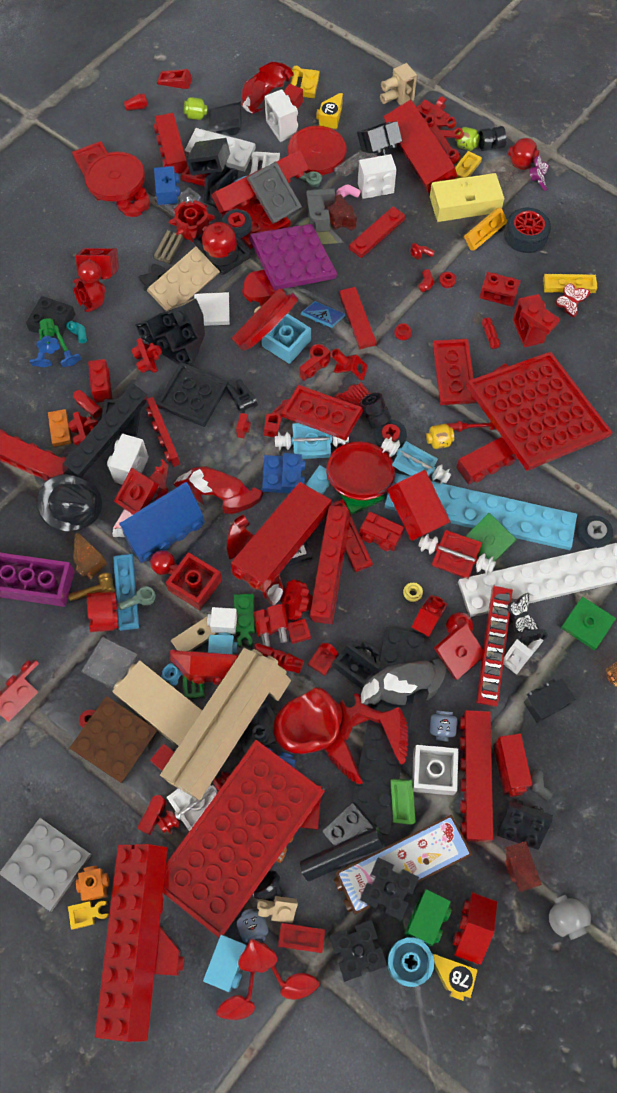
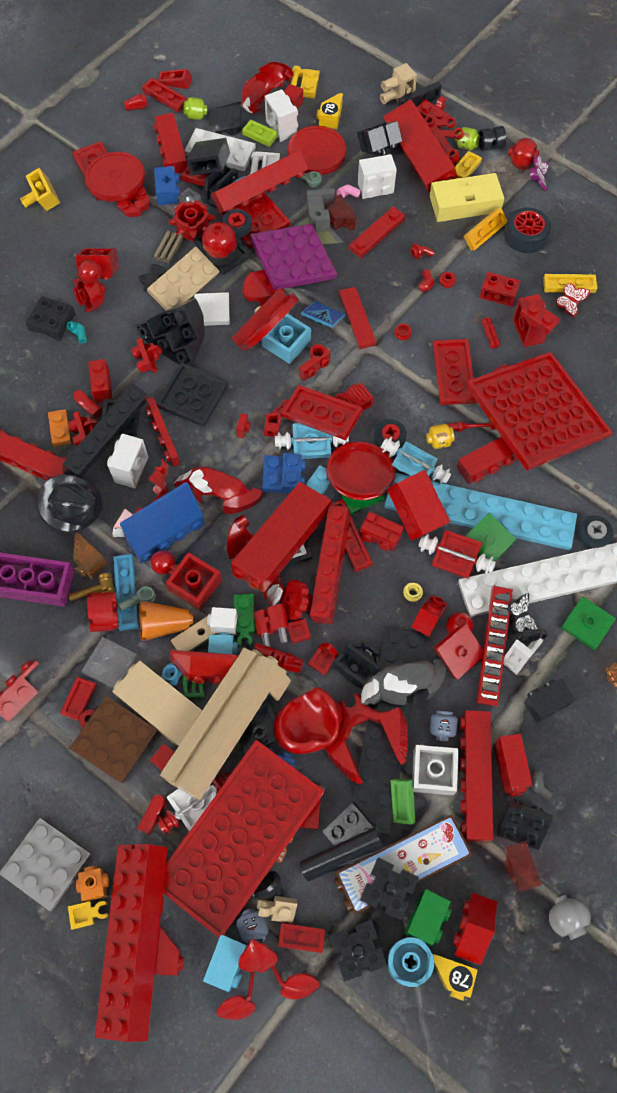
blue plant [29,318,82,367] -> none
red plate [114,468,160,515] -> none
black piece [226,379,258,413] -> none
dark grey plate [247,161,302,224] -> none
red bracket [330,348,368,380] -> none
clear plate [334,152,378,176] -> none
black wheel [360,392,391,427] -> none
none -> yellow brick [20,168,60,211]
none -> red tile [60,676,97,722]
none -> orange cone [139,601,193,641]
none -> red plate [142,78,188,113]
none -> lime plate [242,120,278,147]
none -> black plate [398,81,442,107]

